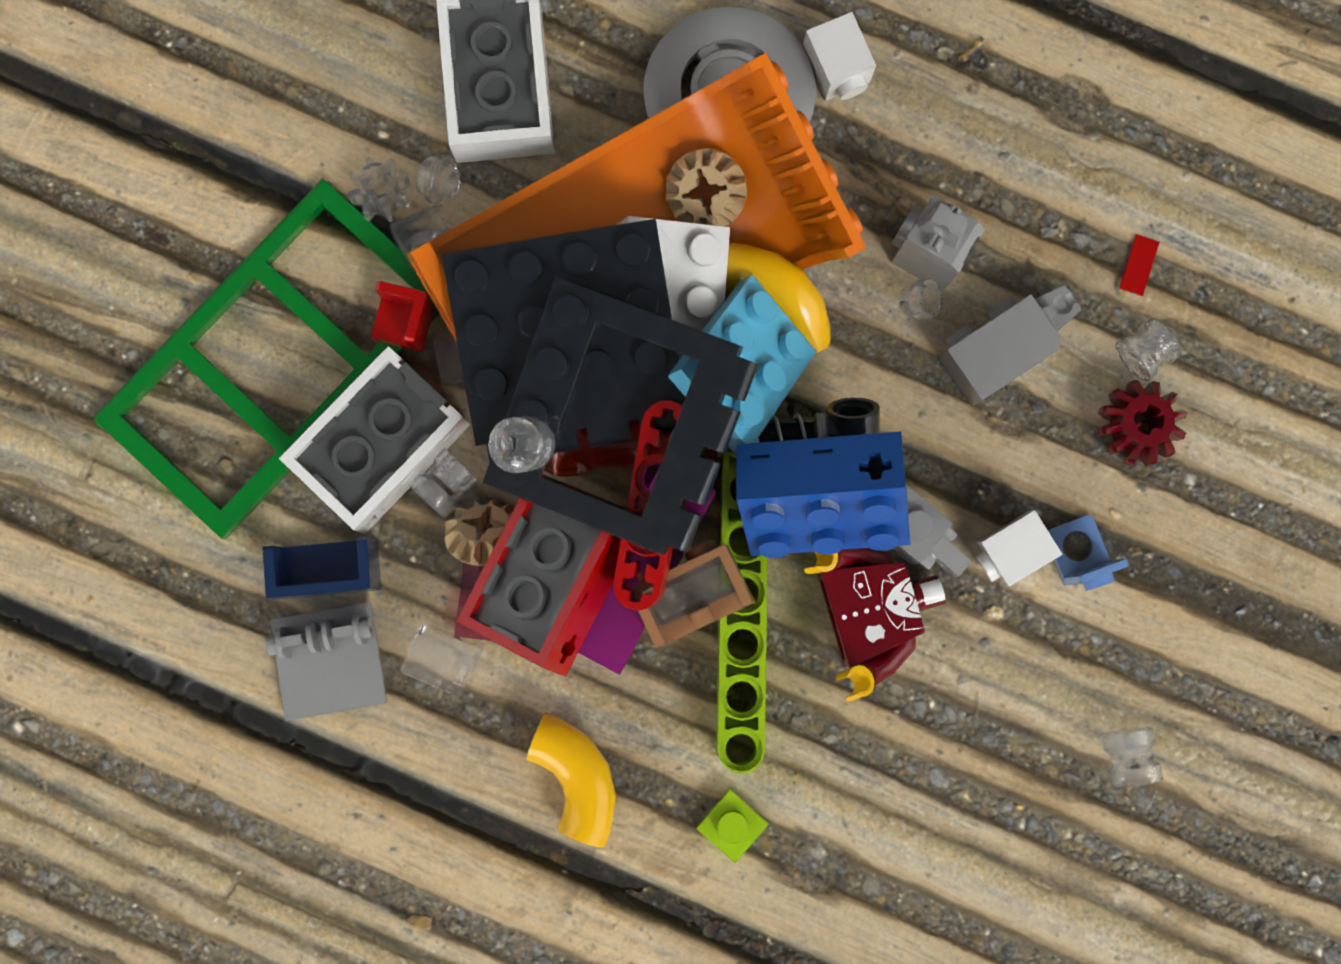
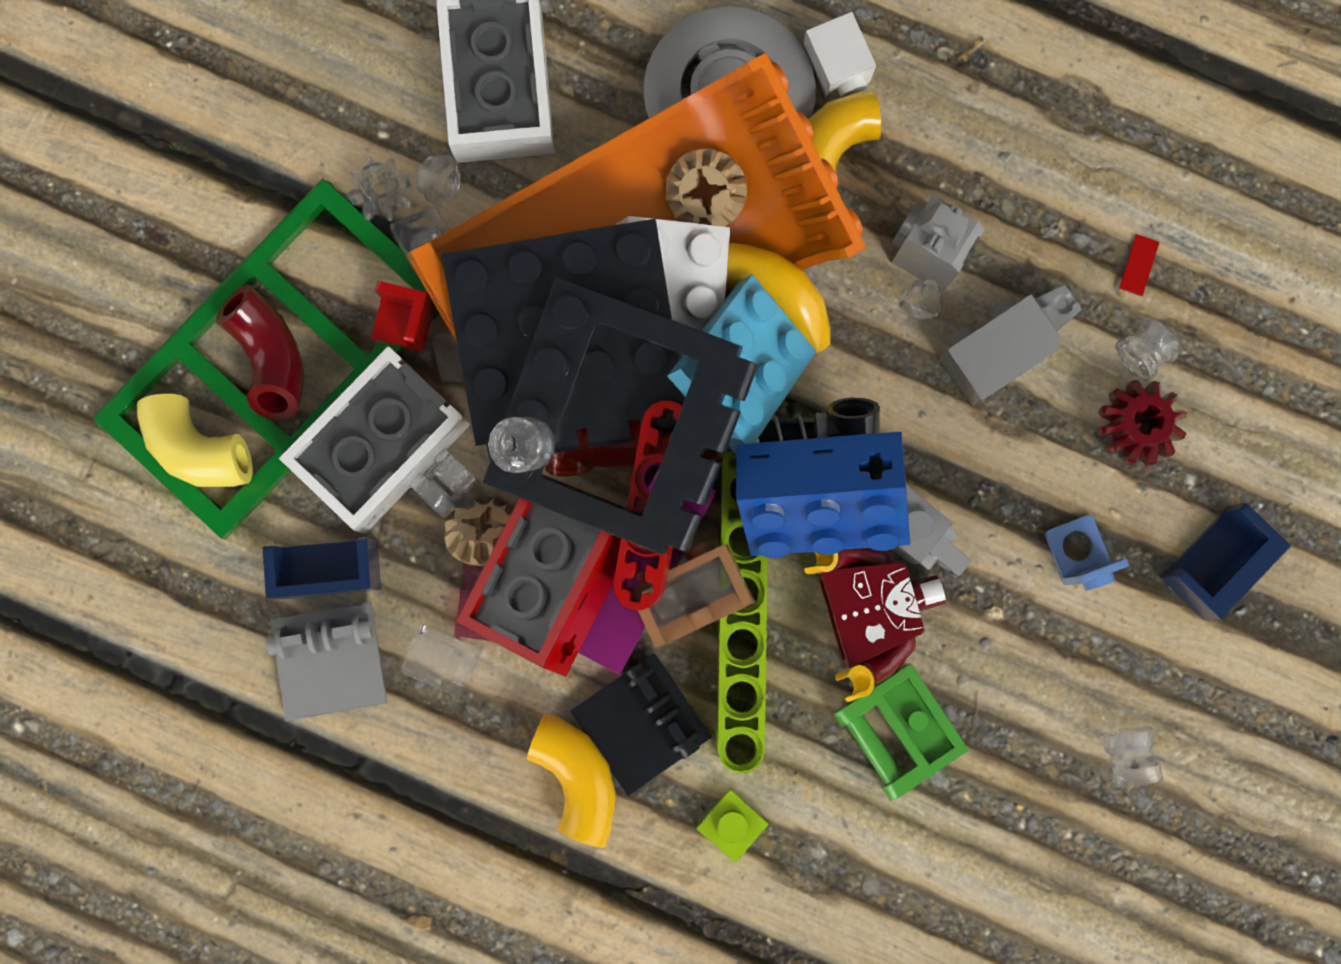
white brick [976,510,1063,587] -> none
none -> light yellow cylinder [136,394,253,487]
none -> dark red cylinder [216,284,304,421]
none -> black hinge [570,653,712,796]
none -> yellow cylinder [808,90,881,189]
none -> bright green plate [833,663,969,801]
none -> dark blue panel [1160,503,1291,620]

